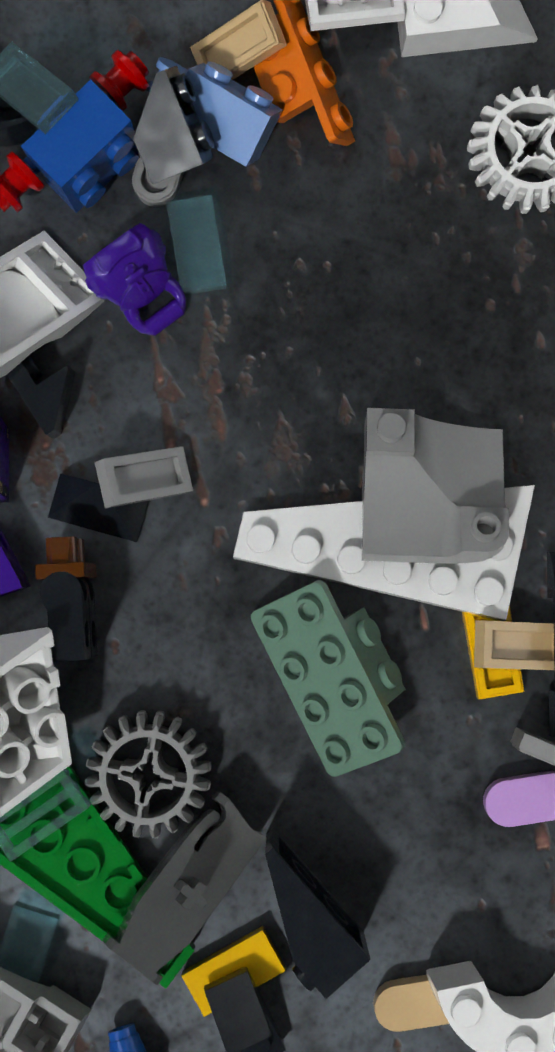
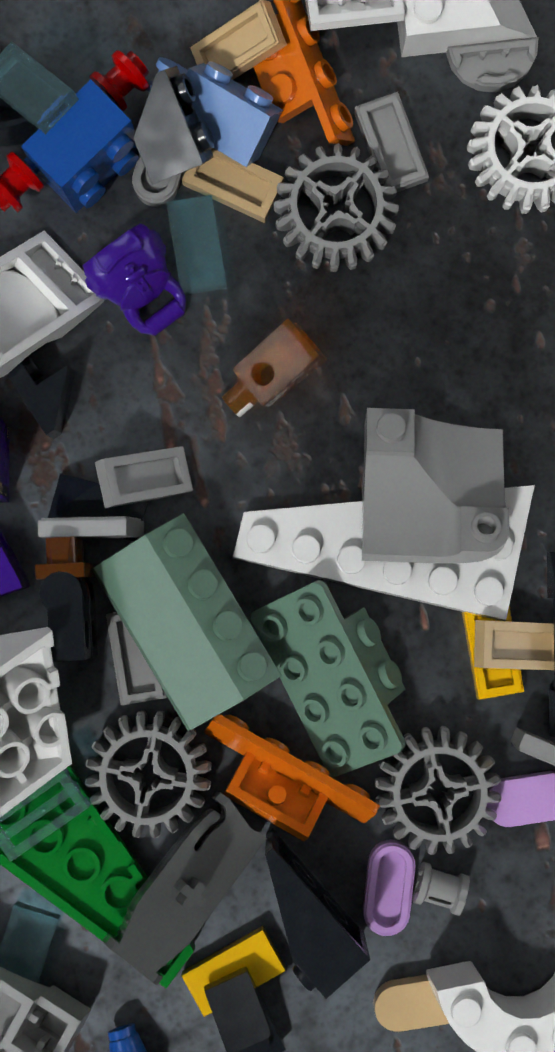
none -> light grey tile [38,516,144,539]
none -> sand green slope [91,513,281,731]
none -> light grey tile [106,612,167,705]
none -> tan tile [182,148,284,223]
none -> orange bracket [205,714,380,841]
none -> clear orange torso [222,319,327,417]
none -> light grey gear [274,143,399,272]
none -> light grey tile [354,92,429,192]
none -> lavender tile [363,839,416,936]
none -> light grey gear [374,726,502,855]
none -> light grey bush [412,862,470,916]
none -> light grey tile [446,37,539,93]

